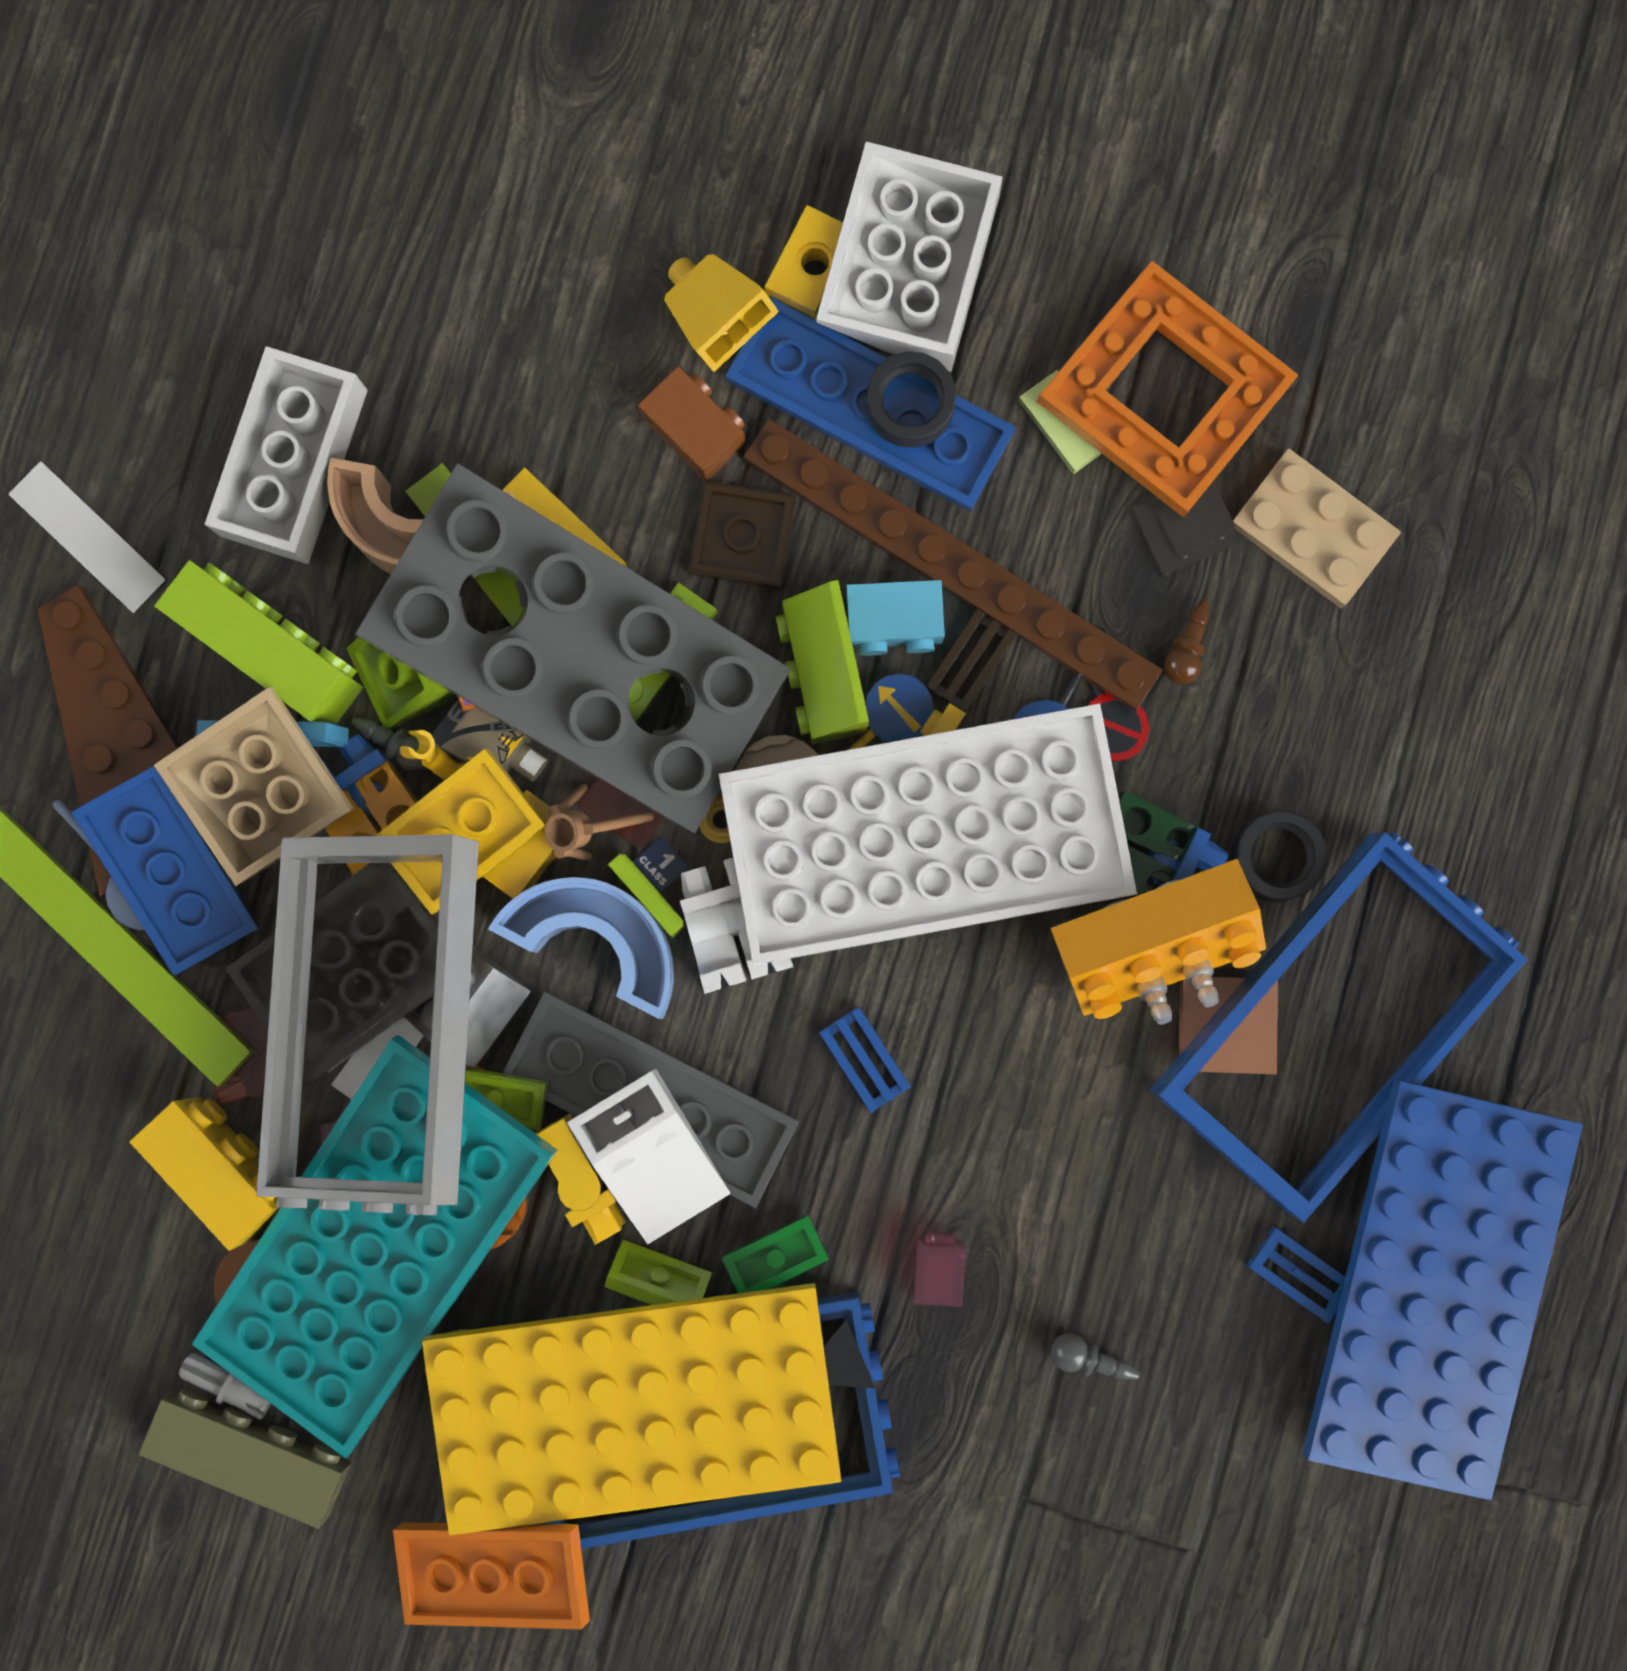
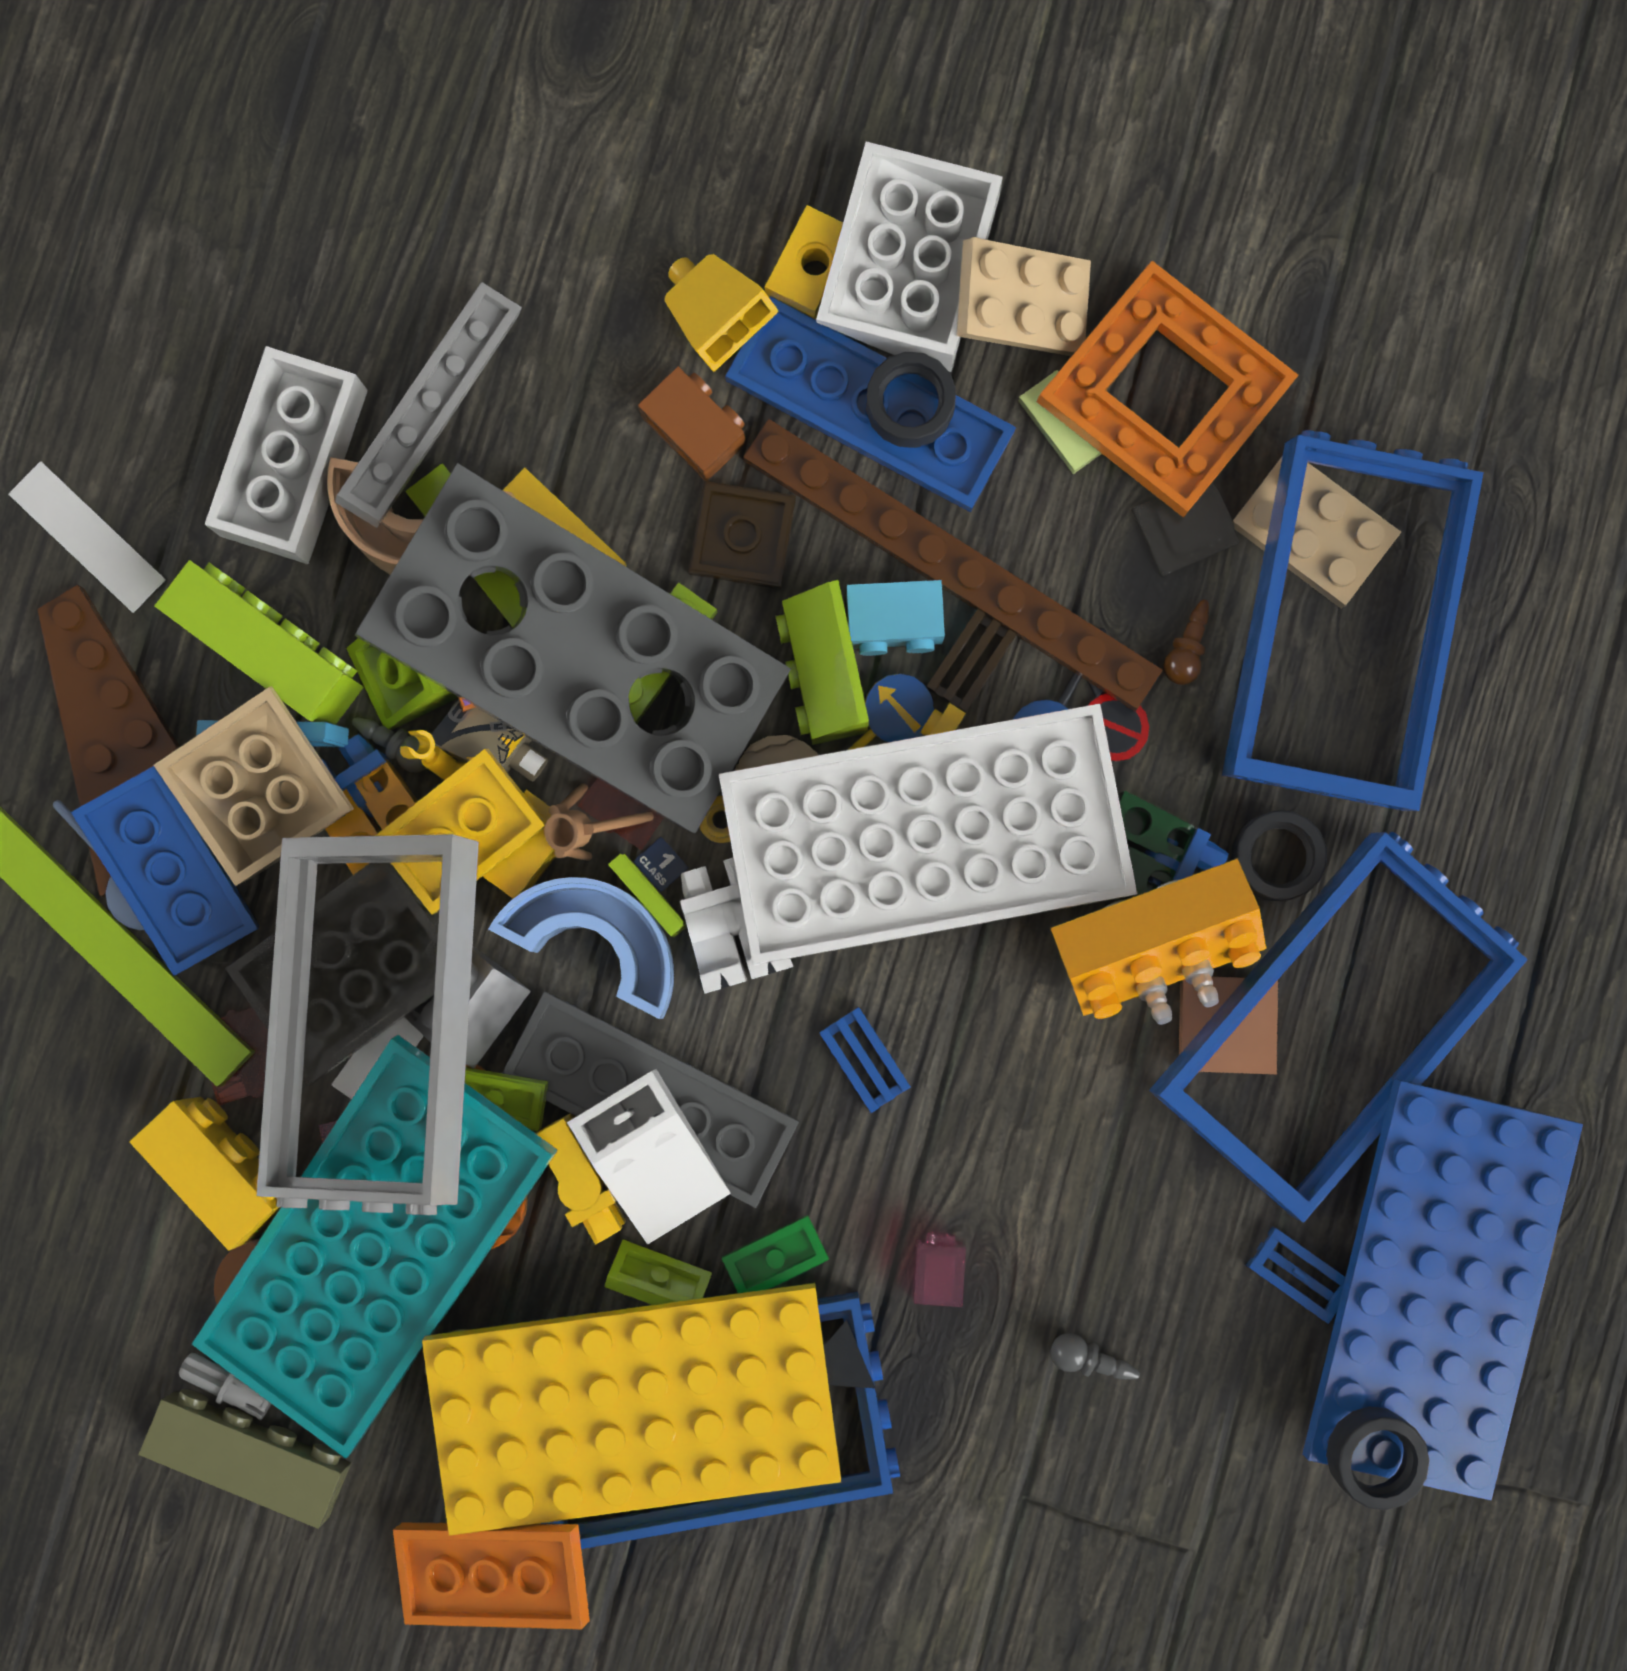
none -> light grey plate [335,282,522,528]
none -> tan plate [957,237,1091,356]
none -> blue door [1222,430,1484,811]
none -> black tyre [1326,1406,1430,1510]

